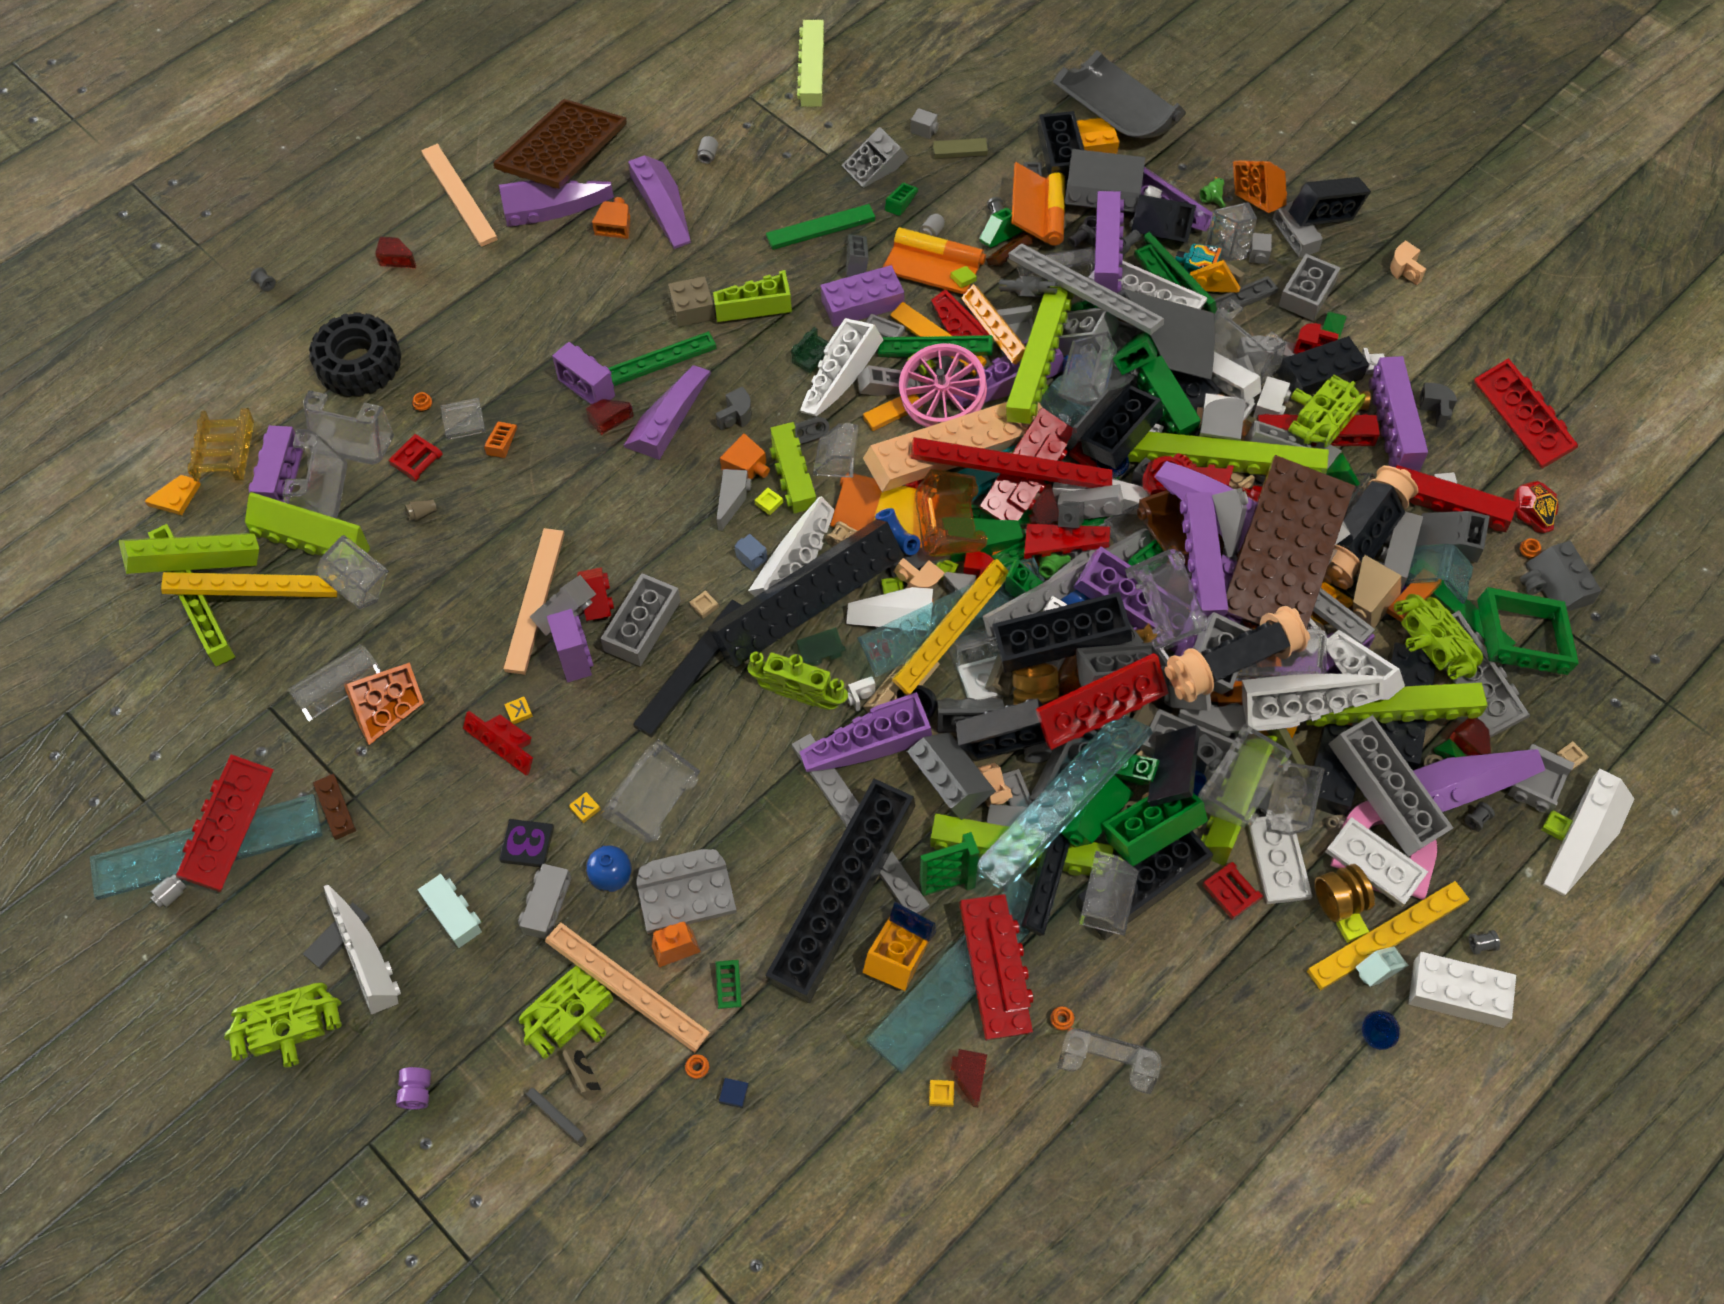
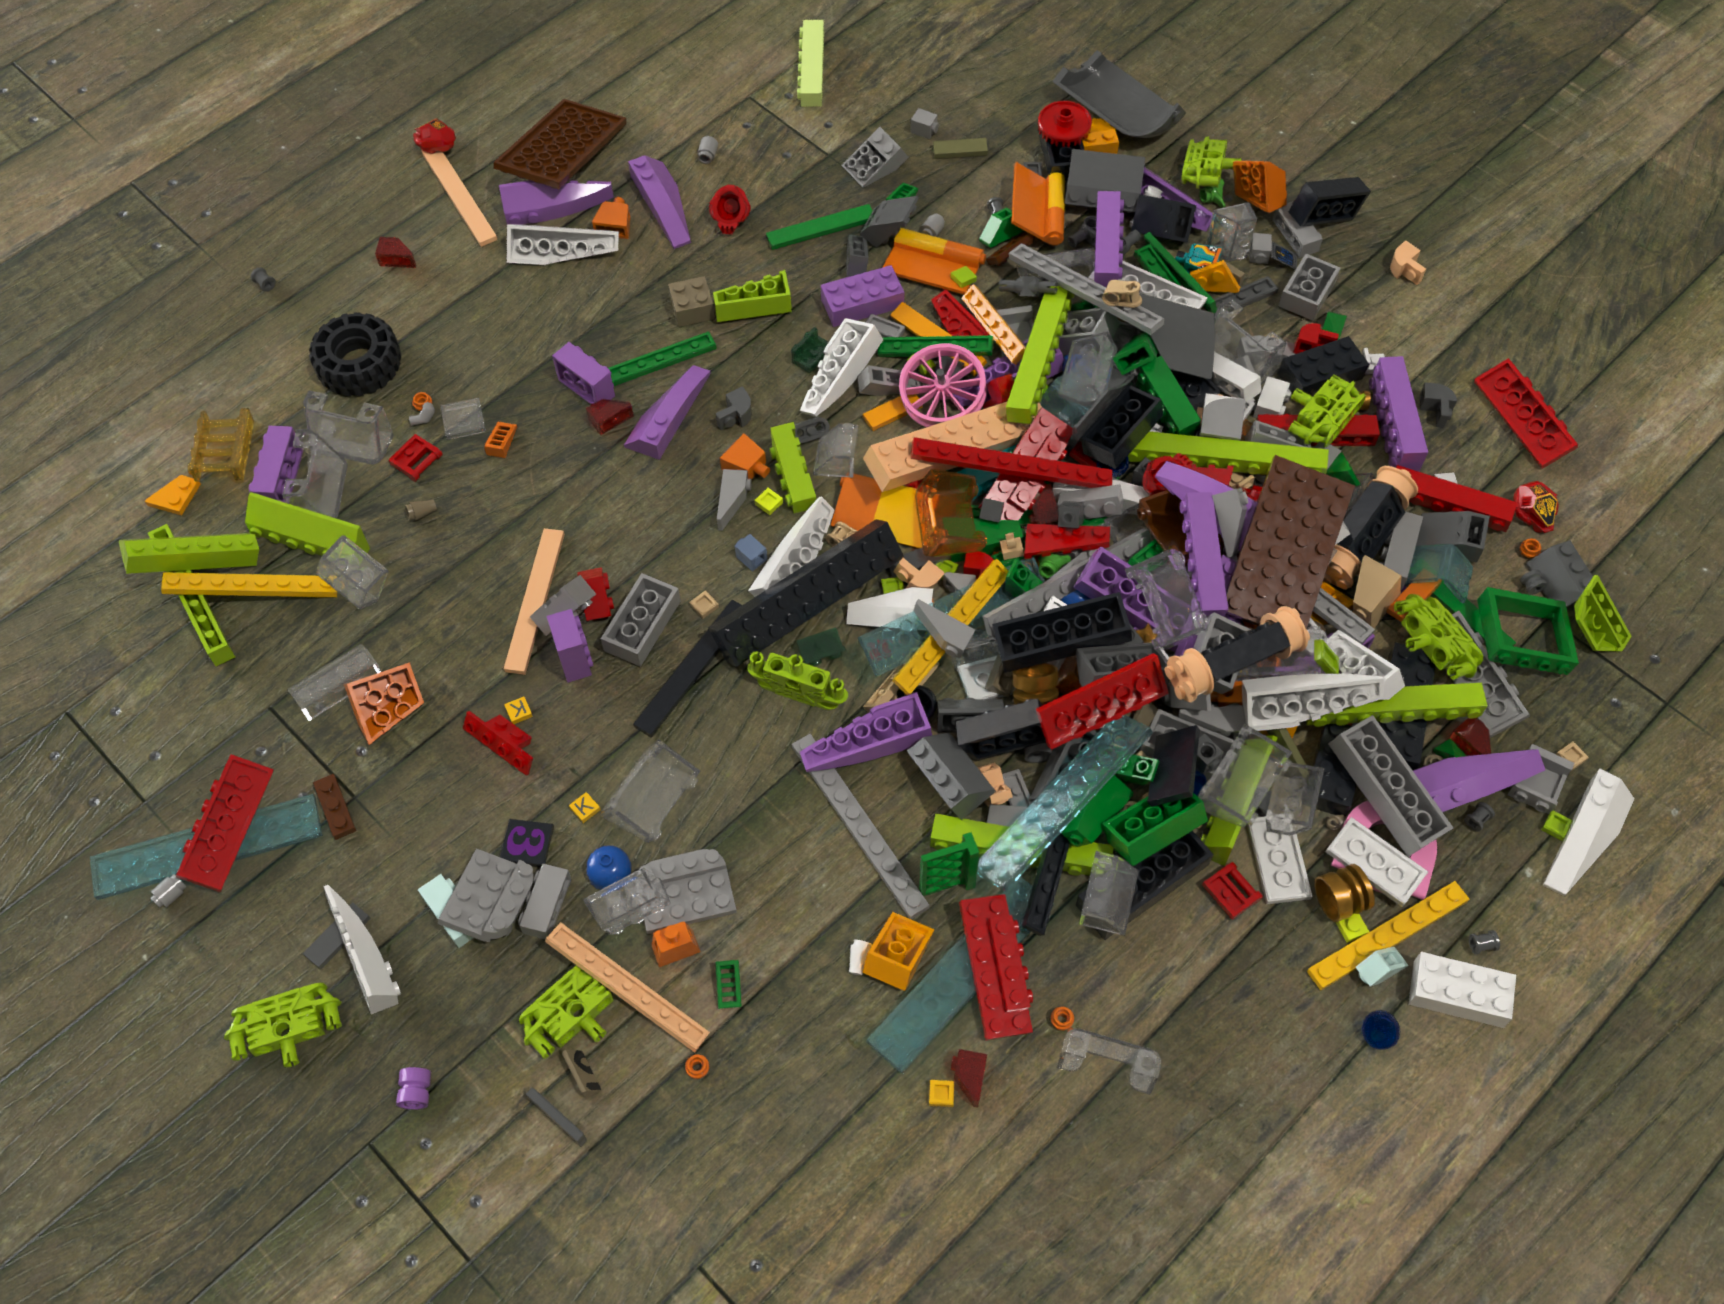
dark blue tile [719,1078,749,1108] -> none
black brick [765,779,916,1003] -> none
white bracket [847,676,875,711] -> none
blue cylinder [875,508,921,555] -> none
clear blue slope [889,902,936,942] -> none
none -> light grey arm [409,402,435,426]
none -> red helmet [413,118,456,154]
none -> light grey plate [438,848,533,942]
none -> white wedge [507,224,619,265]
none -> clear slope [583,868,671,935]
none -> red helmet [709,184,751,234]
none -> white cone [849,940,872,976]
none -> dark grey slope [860,196,919,248]
none -> light grey slope [913,599,975,658]
none -> dark grey tile [979,498,1005,522]
none -> red brick [983,374,1014,409]
none -> tan tile [1000,533,1024,560]
none -> red wheel [1037,101,1092,147]
none -> tan piece [1102,280,1142,308]
none -> lime piece [1181,136,1242,189]
none -> sticker [1271,242,1297,269]
none -> lime tile [1314,639,1339,674]
none -> lime wedge [1574,575,1632,651]

